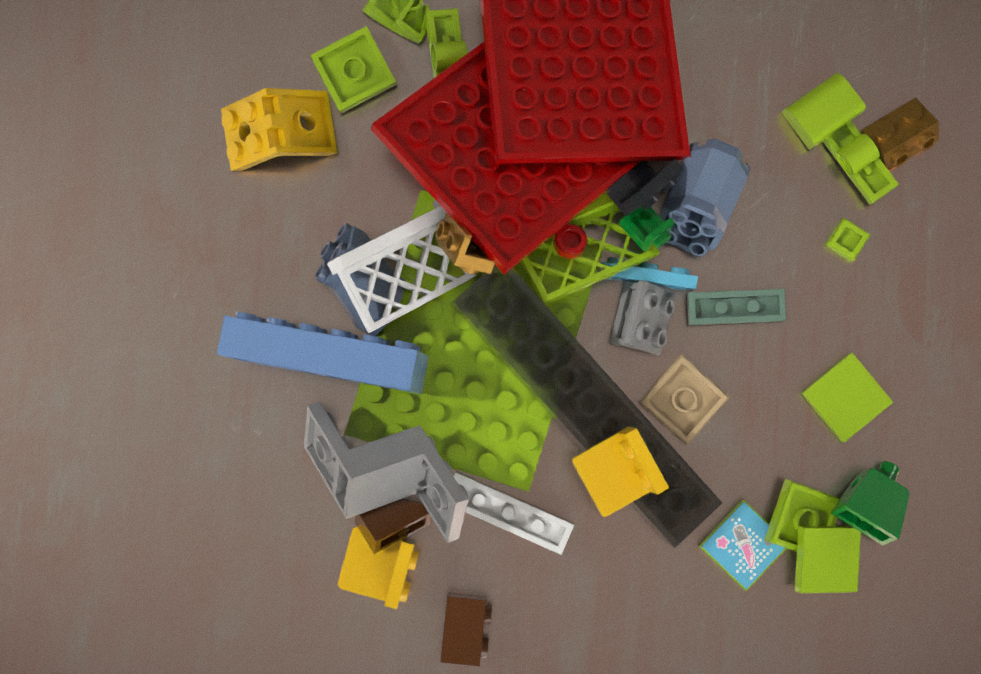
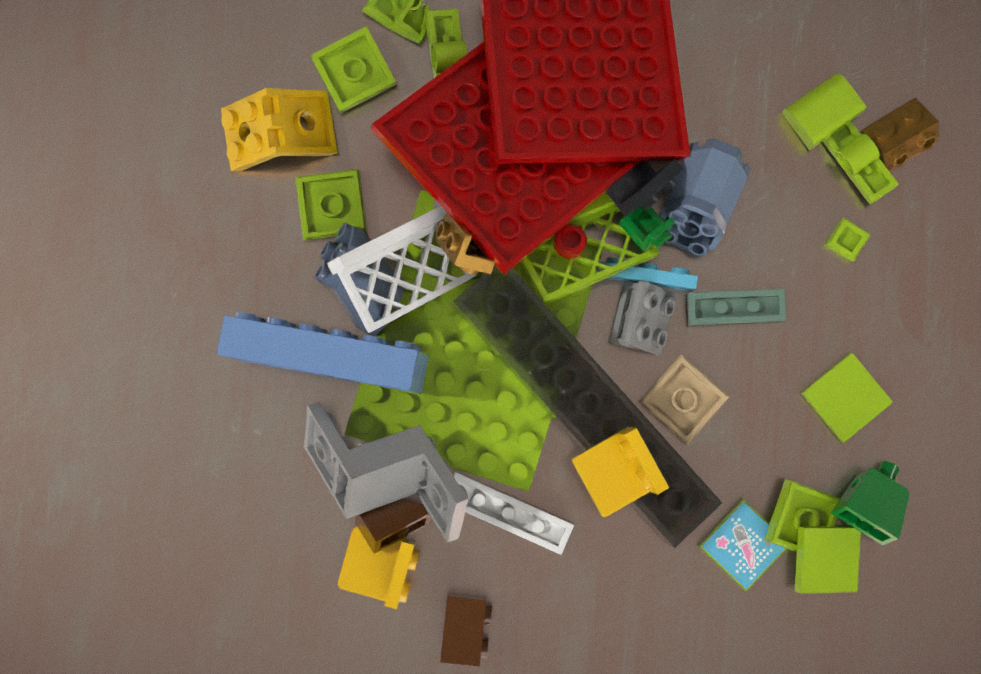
none -> lime tile [295,169,367,241]

